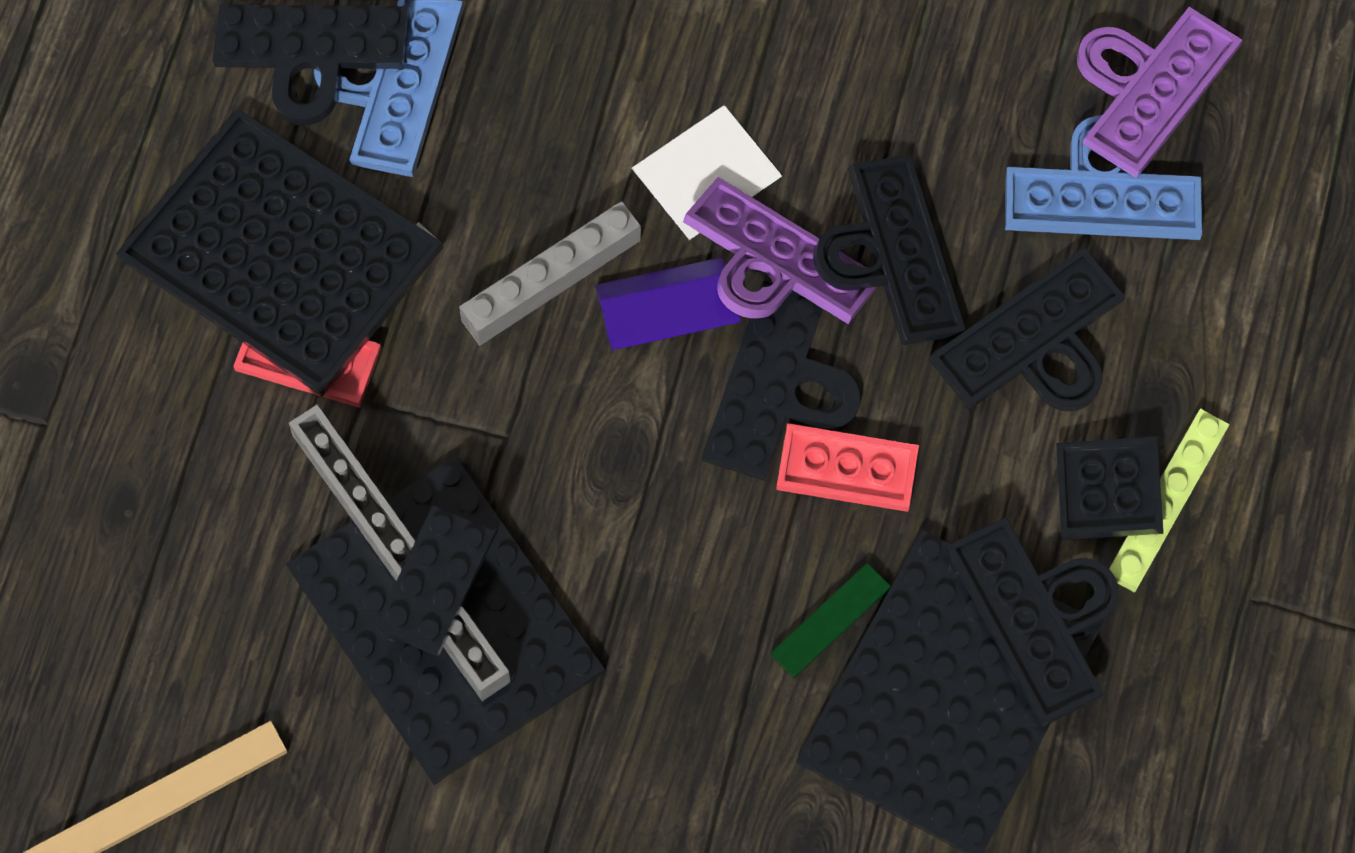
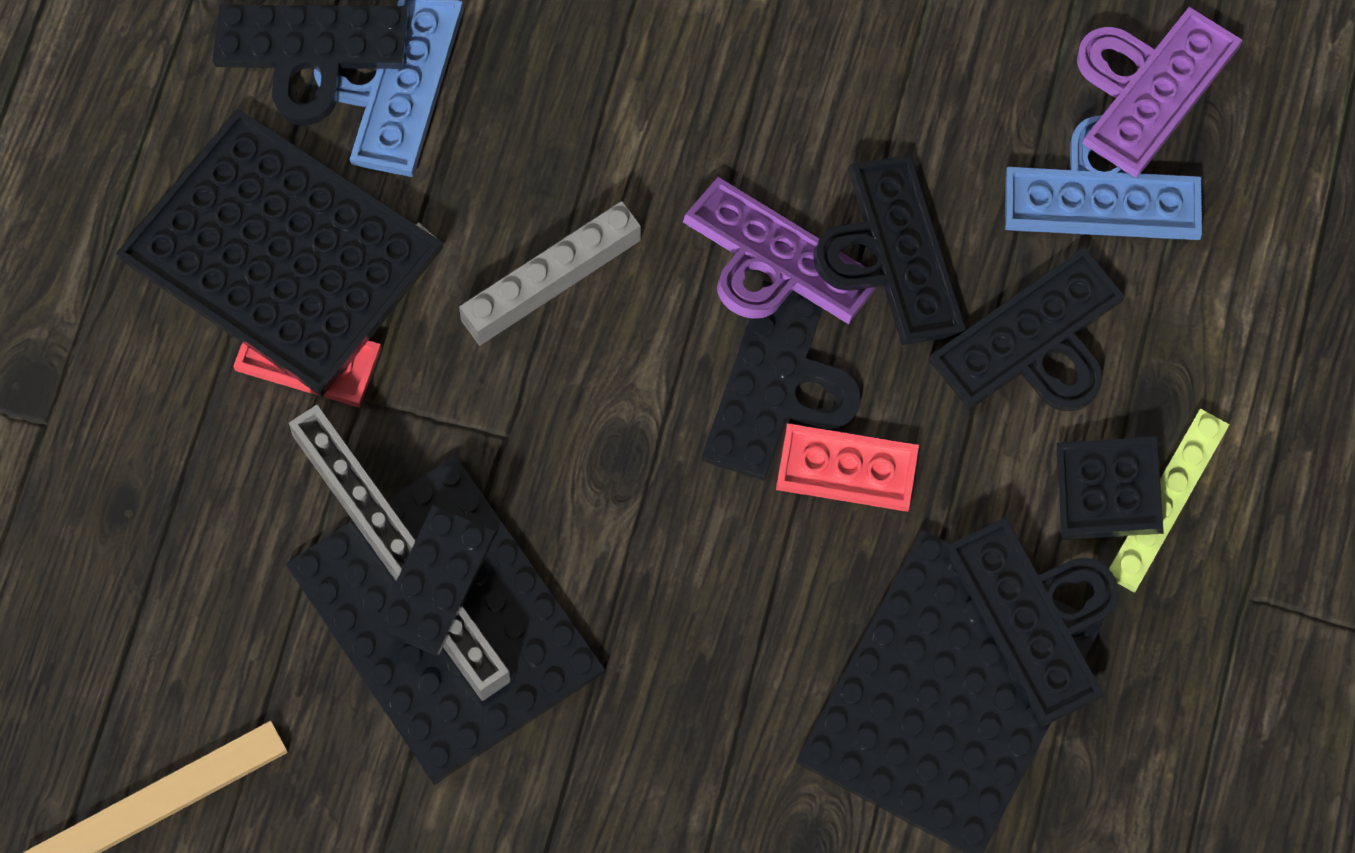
dark purple slope [595,258,740,350] -> none
white sticker [632,106,782,240] -> none
dark green tile [770,563,891,679] -> none

